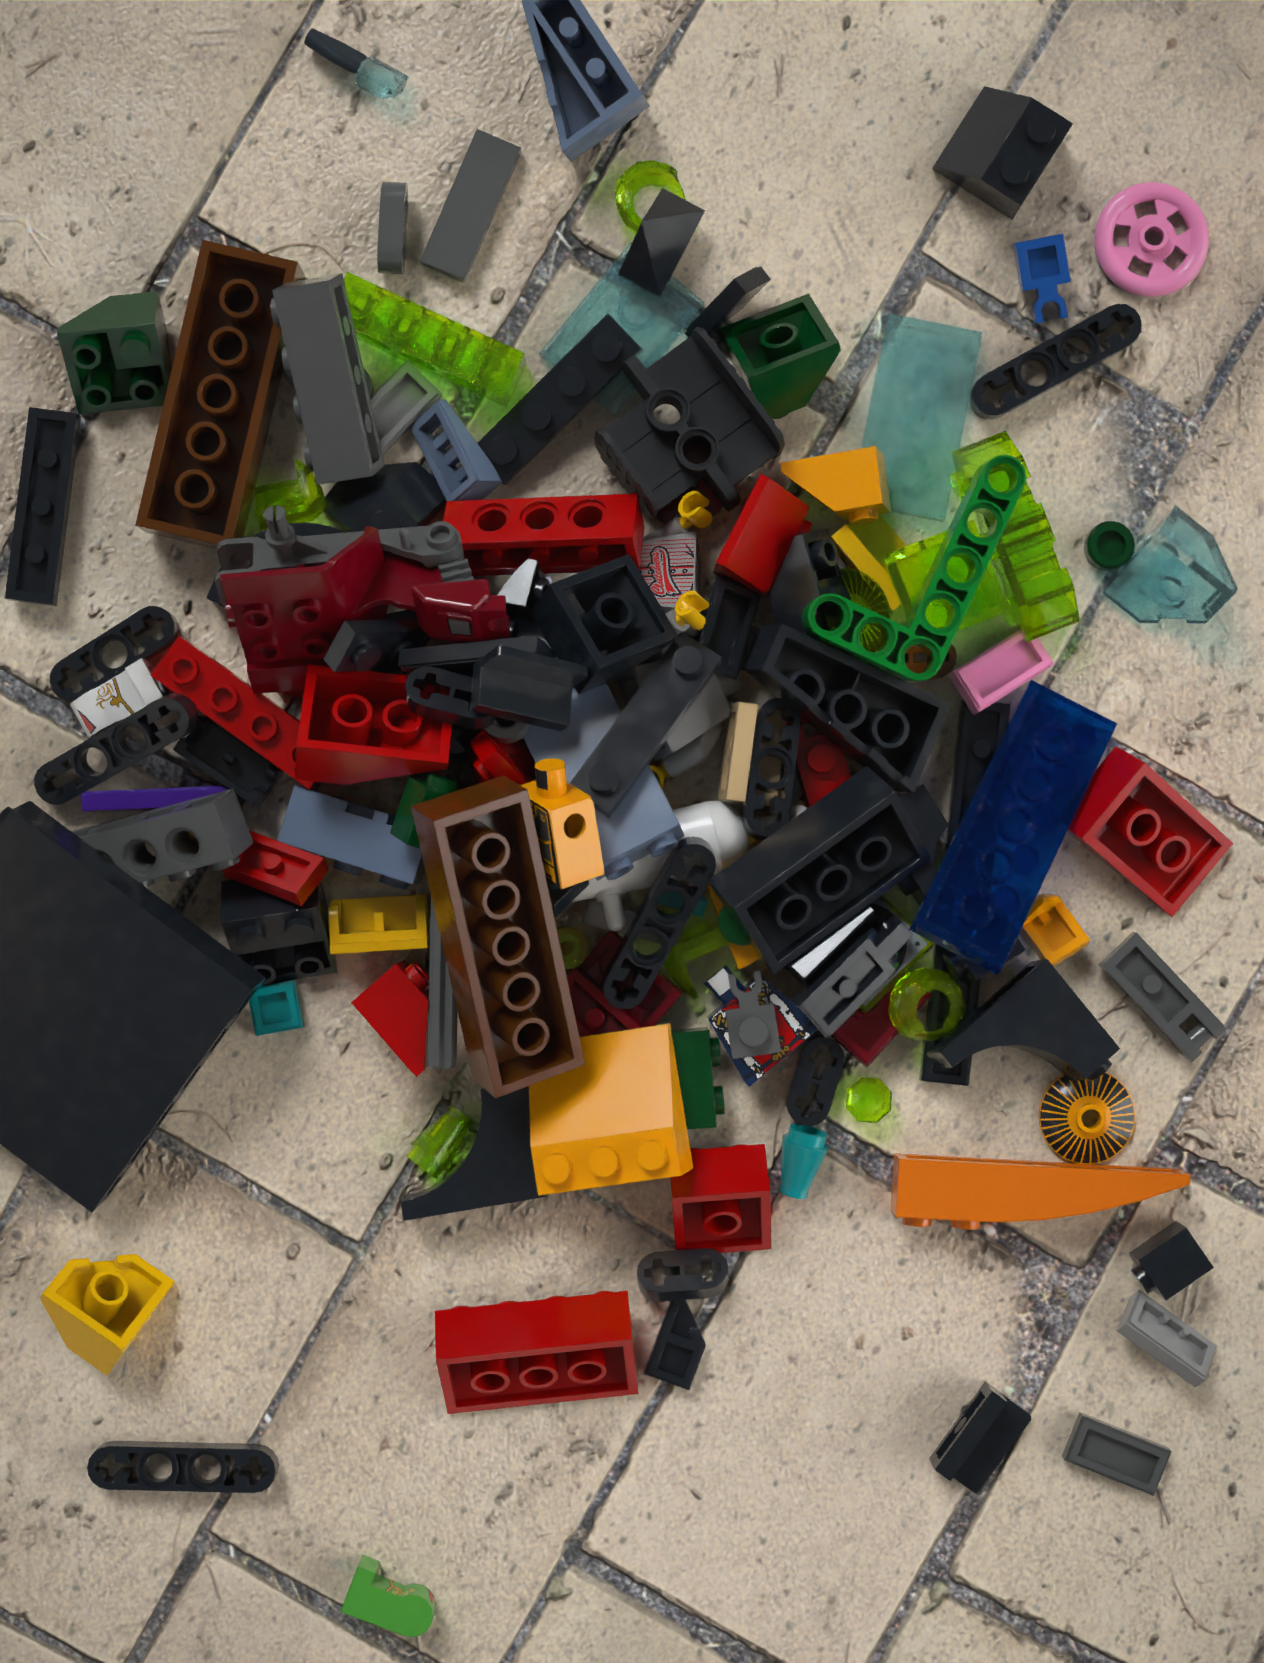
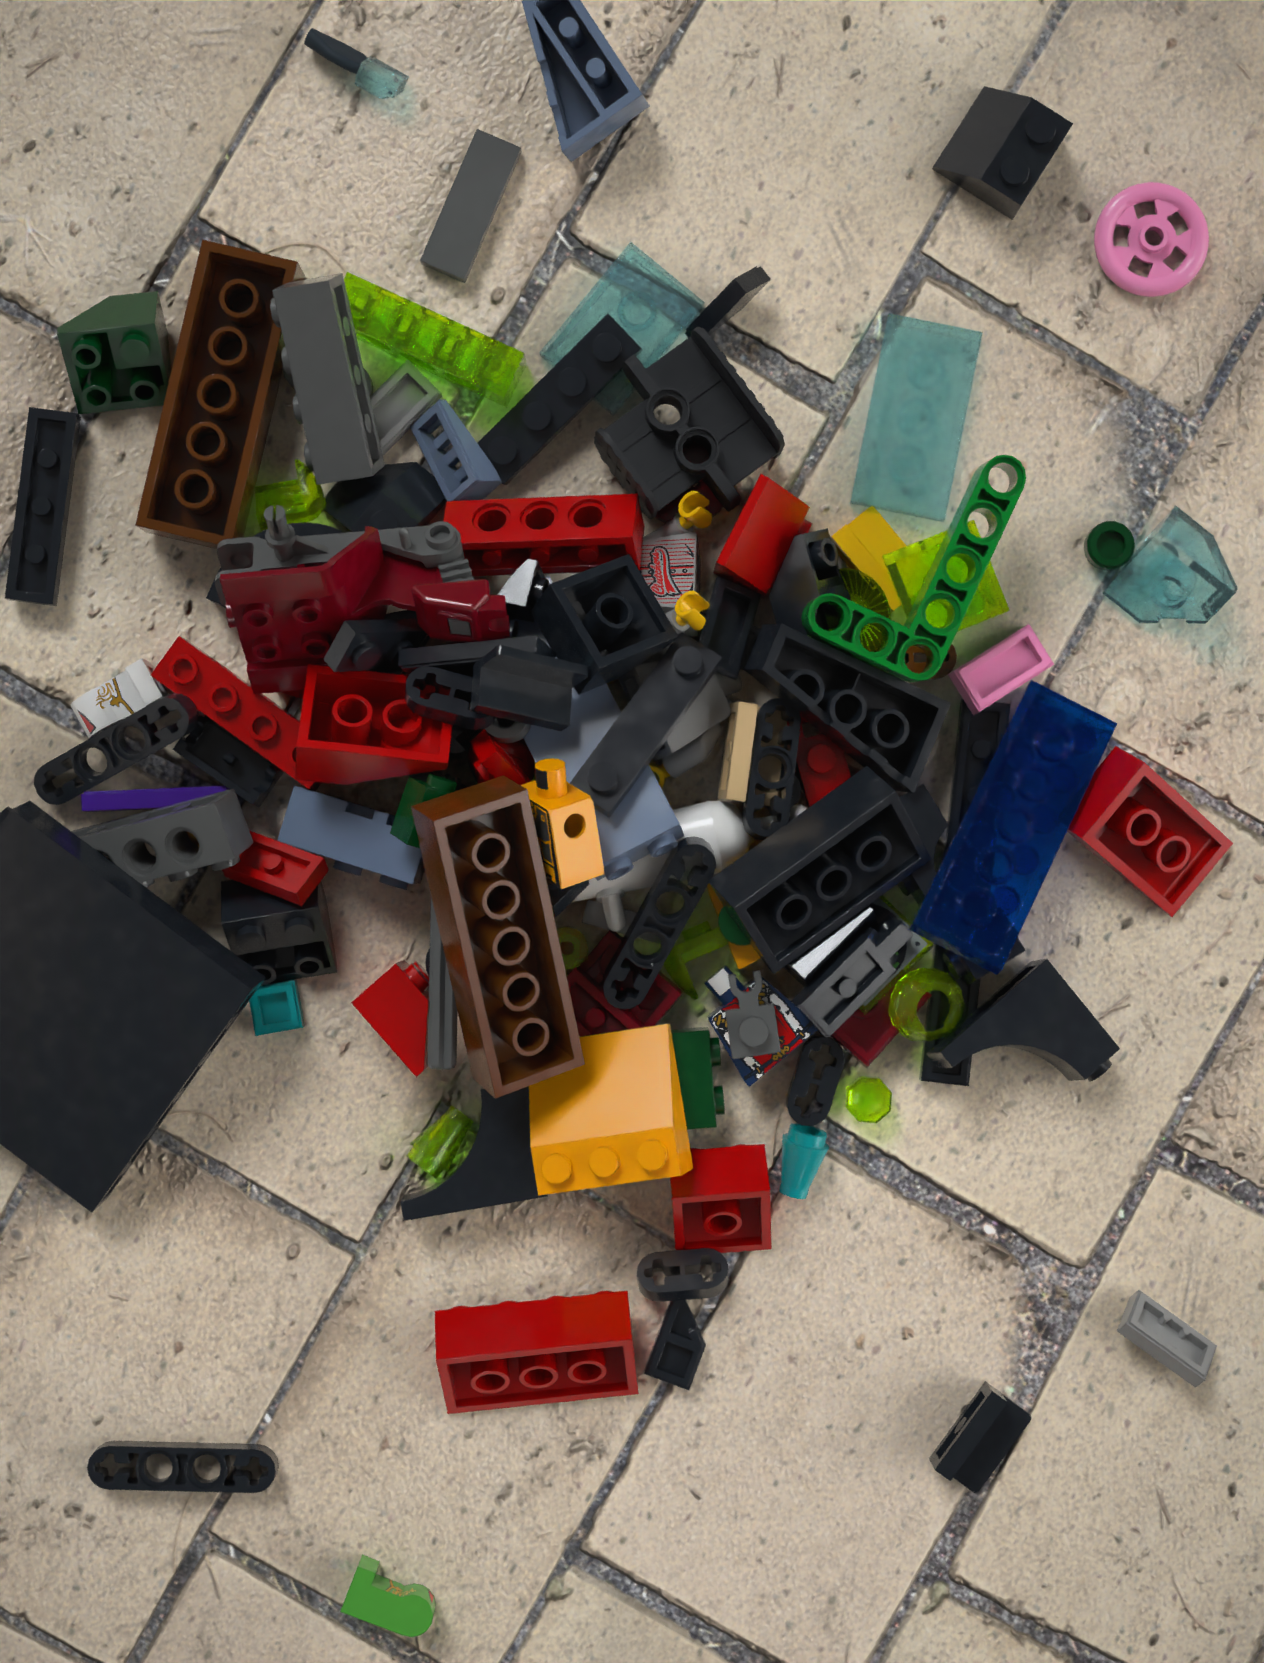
yellow slope [40,1254,175,1376] -> none
black beam [50,606,179,702] -> none
yellow hinge [328,894,430,954] -> none
dark grey beam [377,182,408,275] -> none
clear neon green piece [615,160,686,234] -> none
black slope [618,188,705,298] -> none
teal tile [656,891,708,917] -> none
dark green slope [720,293,841,419] -> none
light orange slope [780,446,891,525] -> none
orange slope [891,1153,1191,1230] -> none
clear neon green brick [949,431,1080,642] -> none
black beam [969,304,1142,420] -> none
blue plate [1013,234,1071,324] -> none
light orange plate [1018,893,1090,967] -> none
dish [1038,1072,1135,1164] -> none
dark grey tile [1062,1412,1172,1496] -> none
dark grey plate [1098,932,1227,1063] -> none
black brick [1129,1221,1214,1300] -> none

